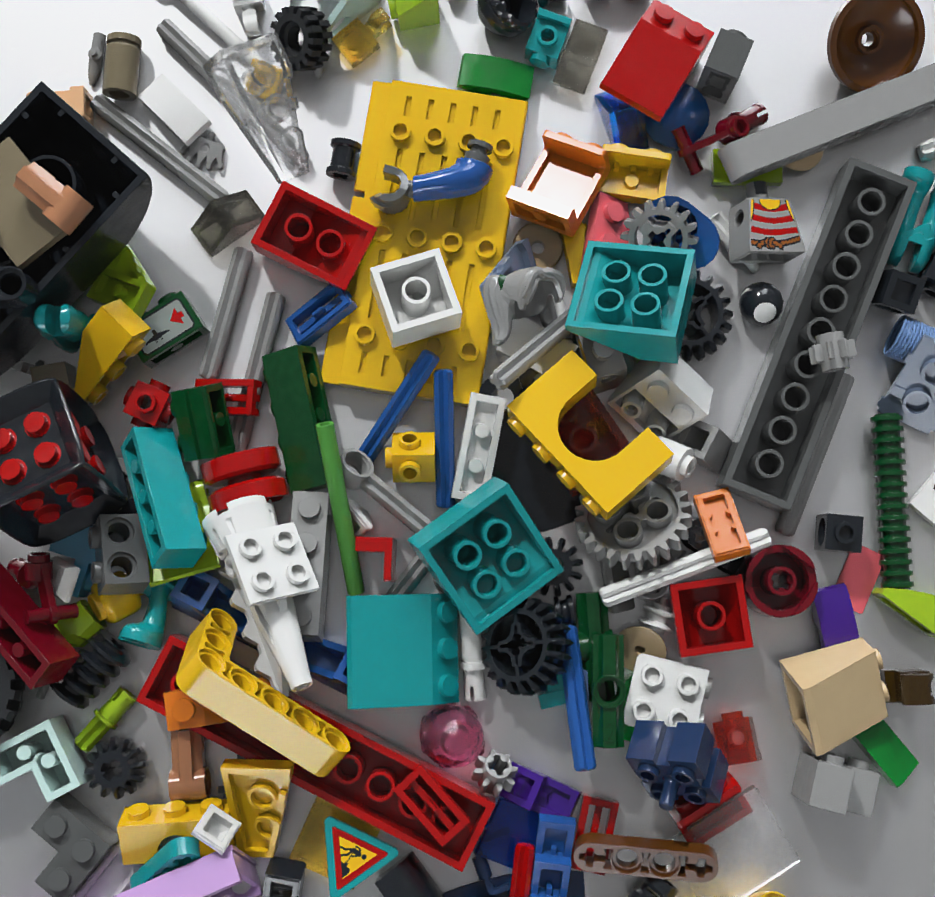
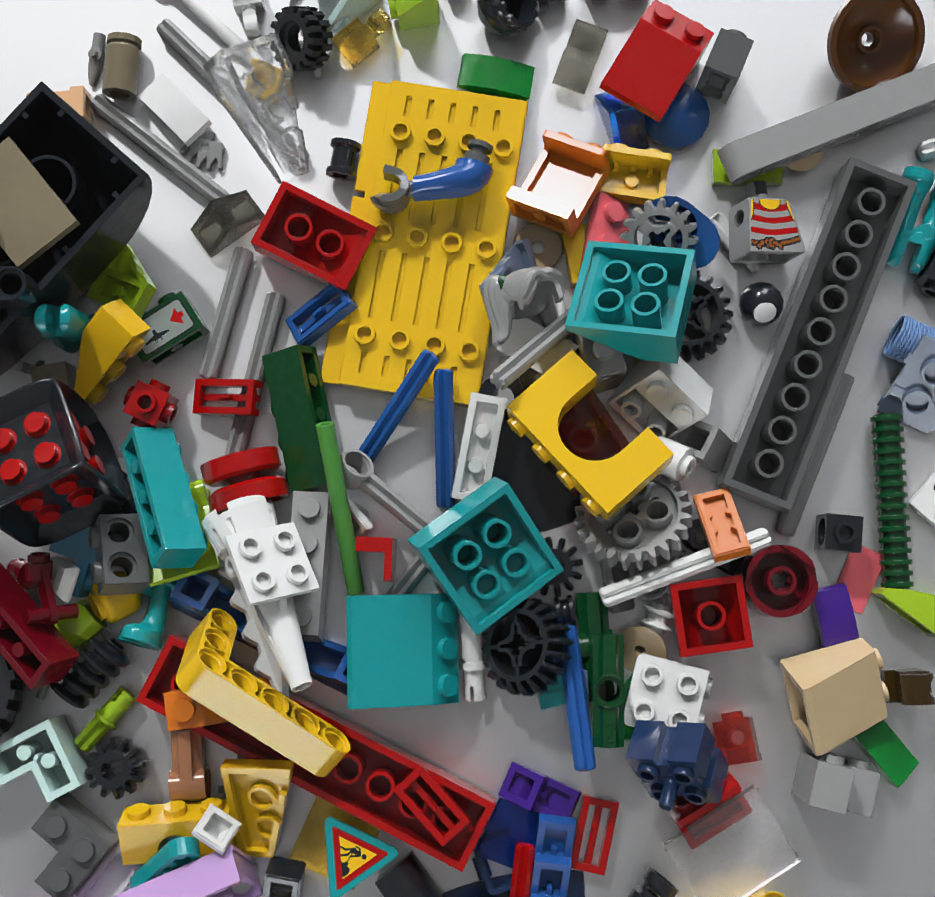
nougat piece [13,162,94,236] -> none
dark green brick [170,382,236,462] -> none
white slope [370,248,462,348] -> none
yellow brick [385,431,436,483] -> none
clear pink hair [419,703,485,768] -> none
light grey gear [471,749,518,799] -> none
teal brick [524,8,572,70] -> none
reddish brown beam [573,833,718,883] -> none
dark red pin [671,103,768,176] -> none
light grey gear [808,331,857,373] -> none
black brick [870,269,926,314] -> none

